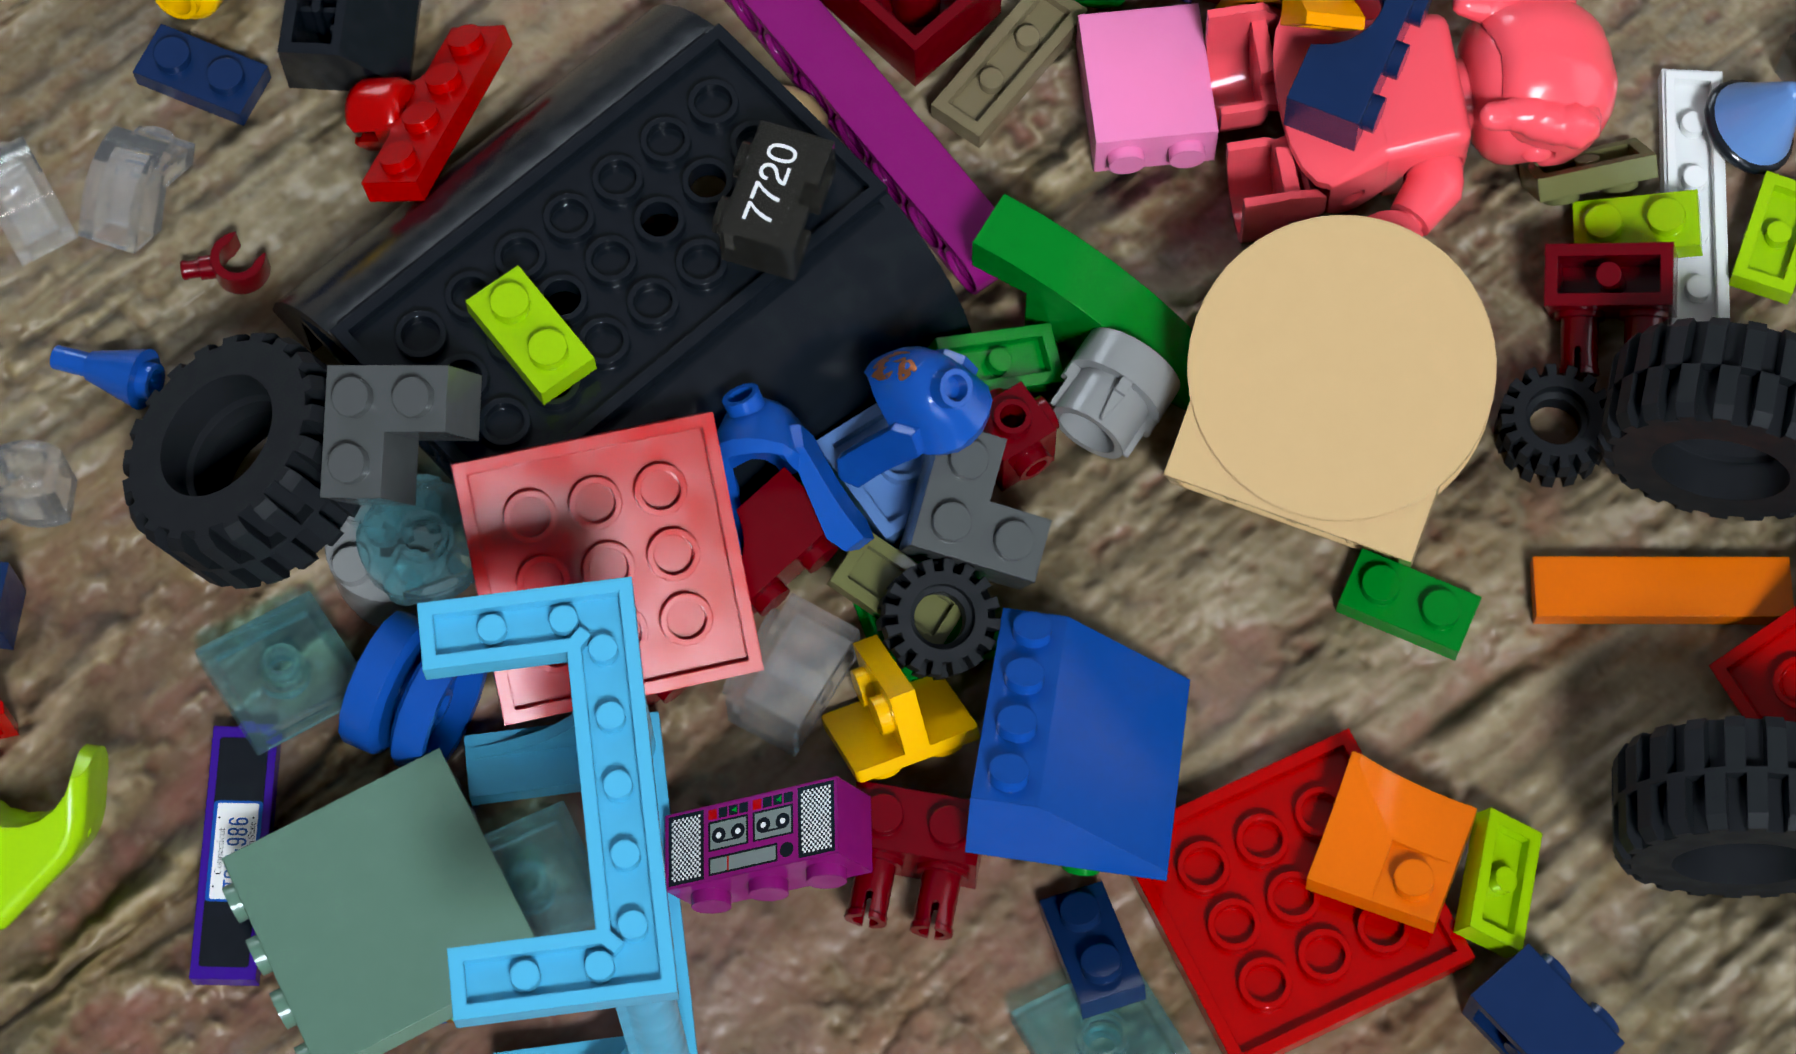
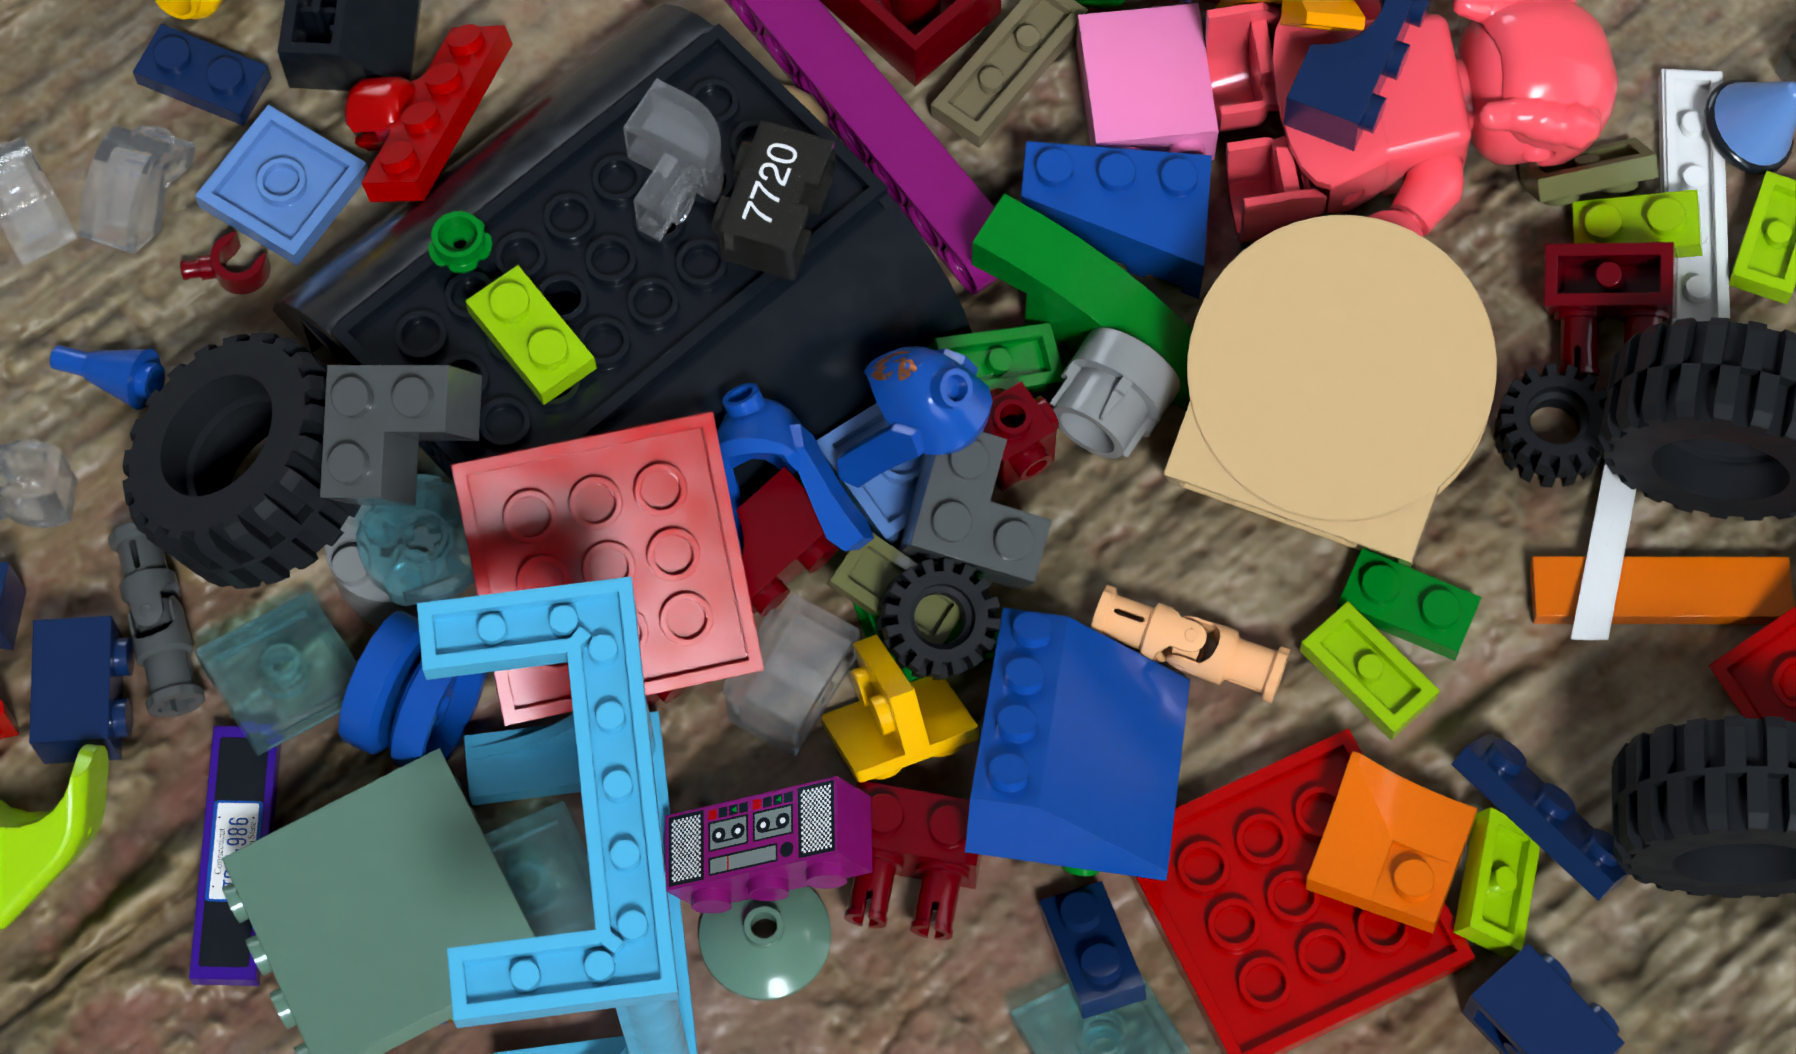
none -> dark blue brick [29,616,134,764]
none -> dark grey piece [108,521,206,717]
none -> medium blue plate [195,105,369,266]
none -> green plate [428,211,492,274]
none -> clear brick [623,78,724,241]
none -> sand green dish [699,886,831,1001]
none -> blue wedge [1021,141,1212,299]
none -> light nougat piece [1090,584,1291,704]
none -> lime plate [1300,601,1440,741]
none -> dark blue plate [1451,733,1629,901]
none -> white sticker [1571,462,1636,640]

